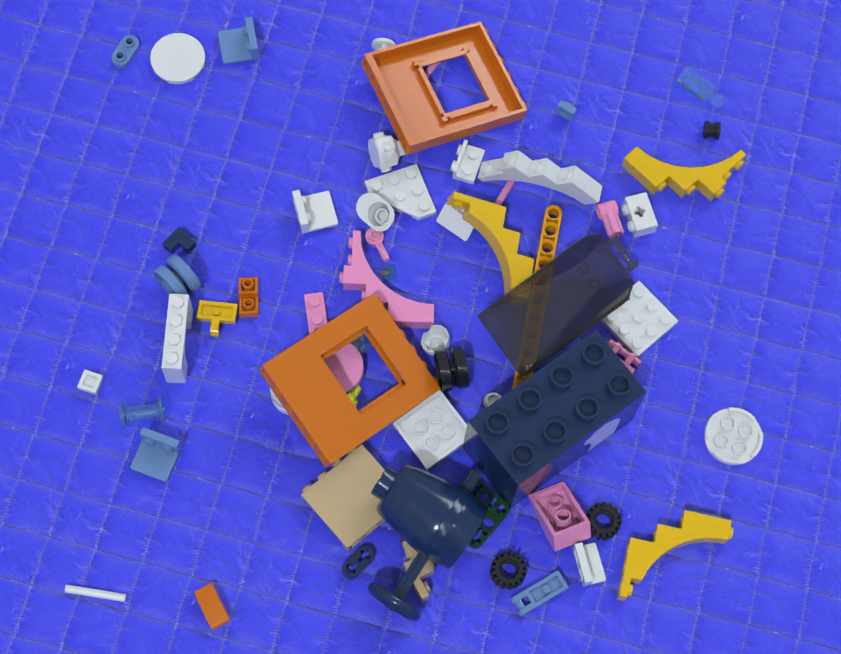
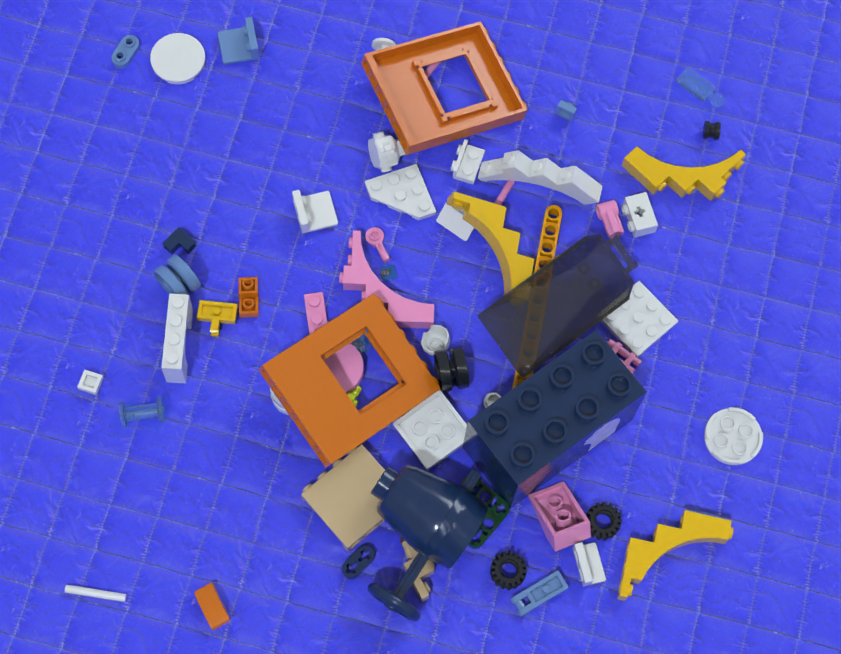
medium blue bracket [130,427,182,482] -> none
white piece [356,192,395,232] -> none

